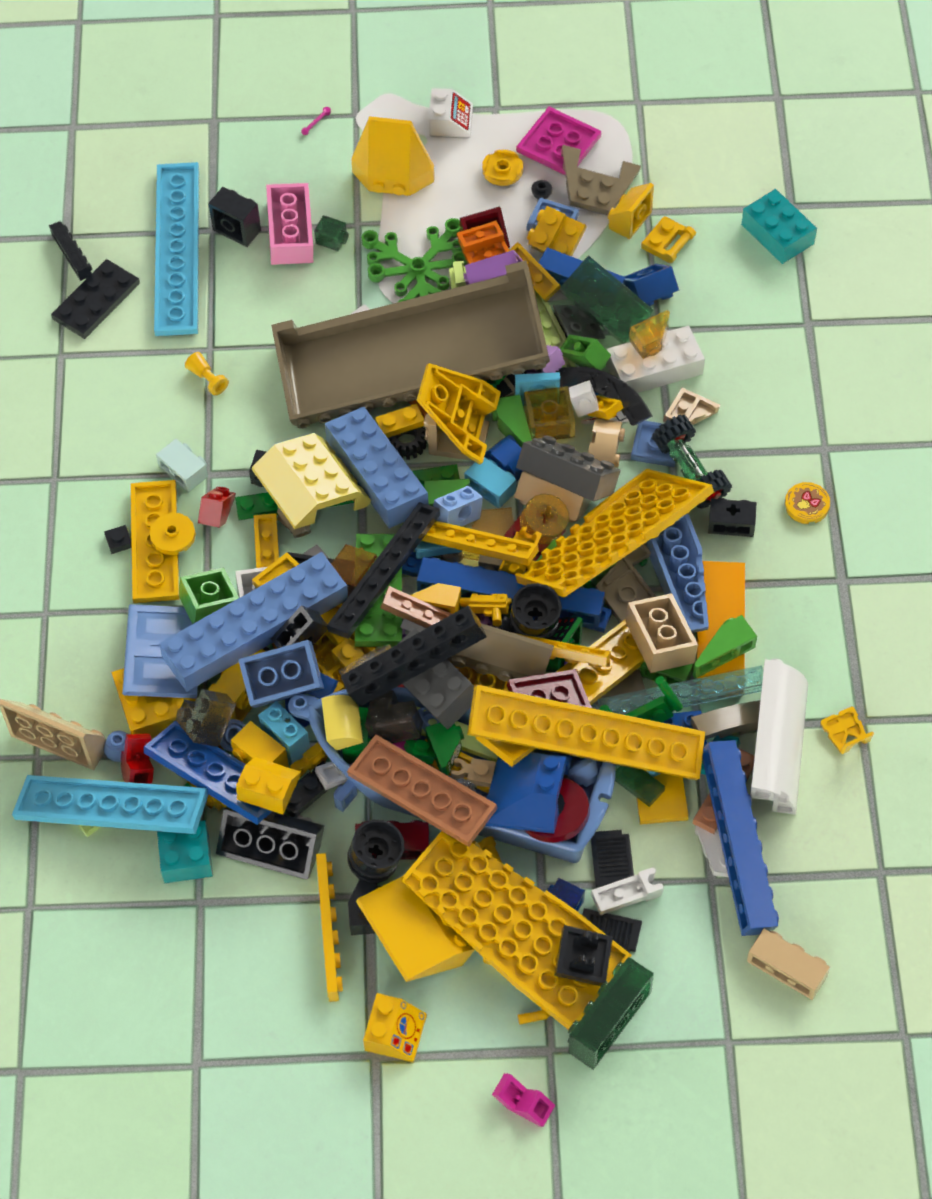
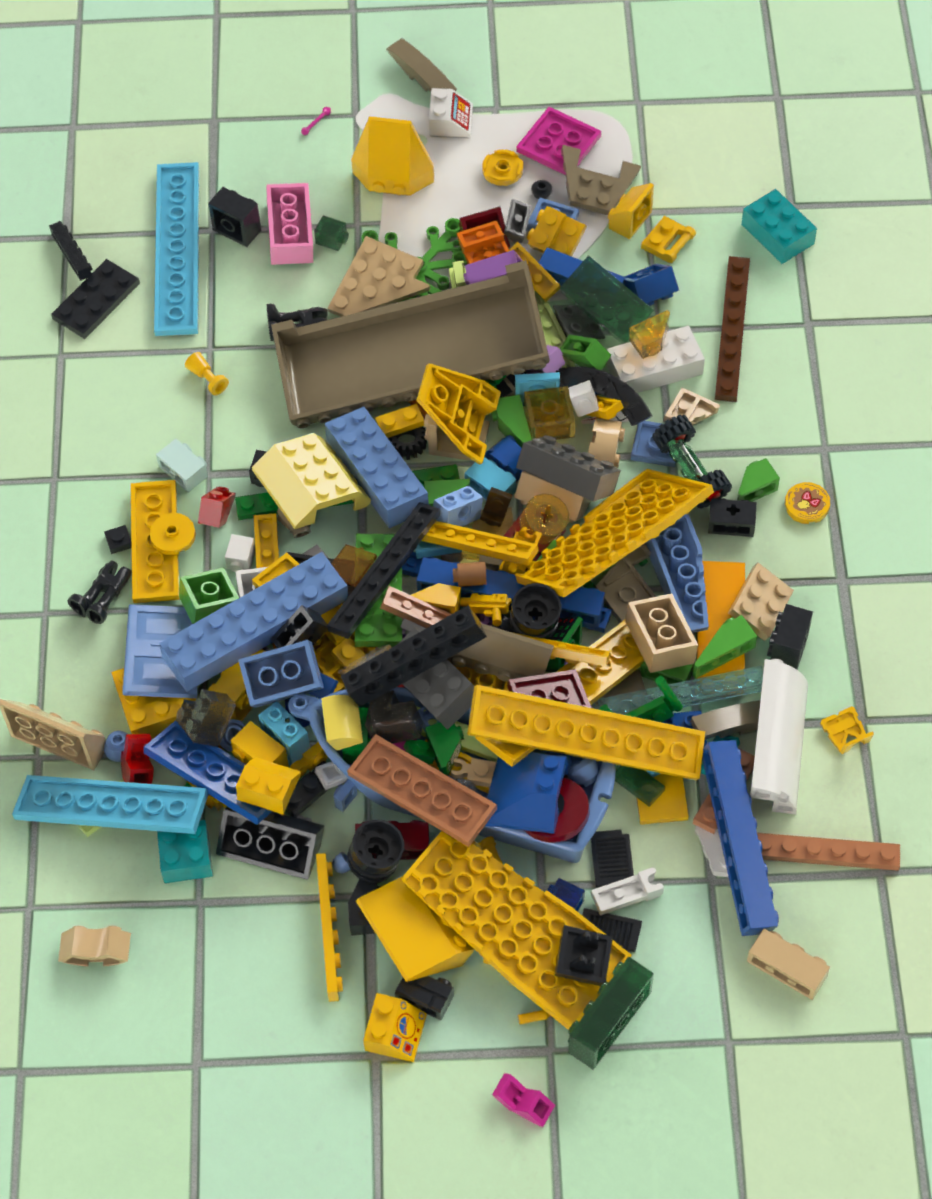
none -> tan brick [58,926,131,966]
none -> black piece [67,560,132,624]
none -> white brick [225,534,255,572]
none -> black piece [266,303,328,341]
none -> tan wing [327,236,430,317]
none -> medium blue hinge [332,852,350,874]
none -> dark tan slope [386,38,457,92]
none -> black brick [395,976,454,1020]
none -> medium nougat brick [453,562,487,587]
none -> dark brown bracket [480,487,513,527]
none -> dark grey slope [504,199,532,244]
none -> reddish brown plate [715,256,750,402]
none -> tan plate [728,563,794,641]
none -> bright green slope [737,458,780,502]
none -> nougat plate [757,833,900,871]
none -> black brick [767,604,813,670]

